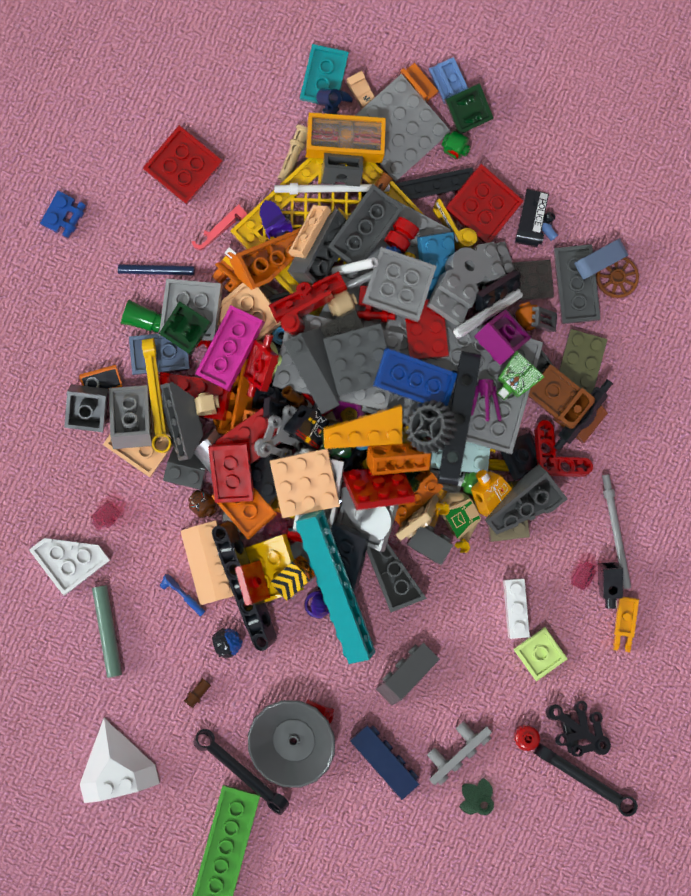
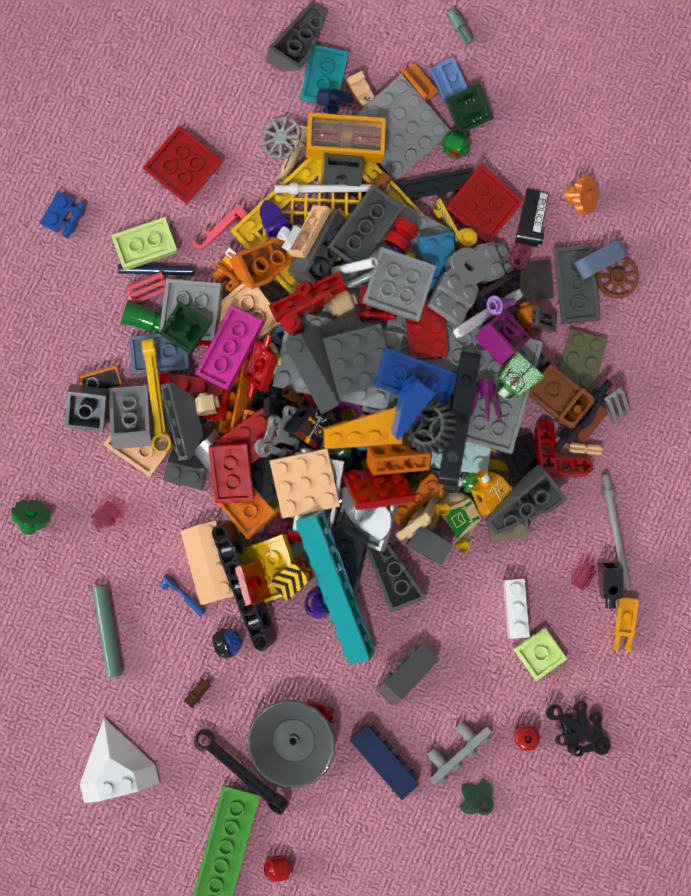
white plate [29,538,111,596] -> none
reddish brown head [188,490,217,518] -> none
black piece [533,743,638,816] -> none
arm [542,211,558,241] -> none
none -> green plant [11,500,51,535]
none -> yellowish green plate [111,217,178,271]
none -> coral tile [126,271,166,303]
none -> light grey wheel [262,116,301,158]
none -> red head [264,855,293,882]
none -> dark grey wedge [267,1,328,72]
none -> white tile [277,225,301,251]
none -> blue slope [391,375,436,440]
none -> sand green axle [447,8,474,45]
none -> medium lavender cone [487,296,516,315]
none -> clear pink brick [509,244,531,269]
none -> orange plant [566,176,599,215]
none -> light nougat piece [569,442,602,455]
none -> light grey tile [604,388,631,423]

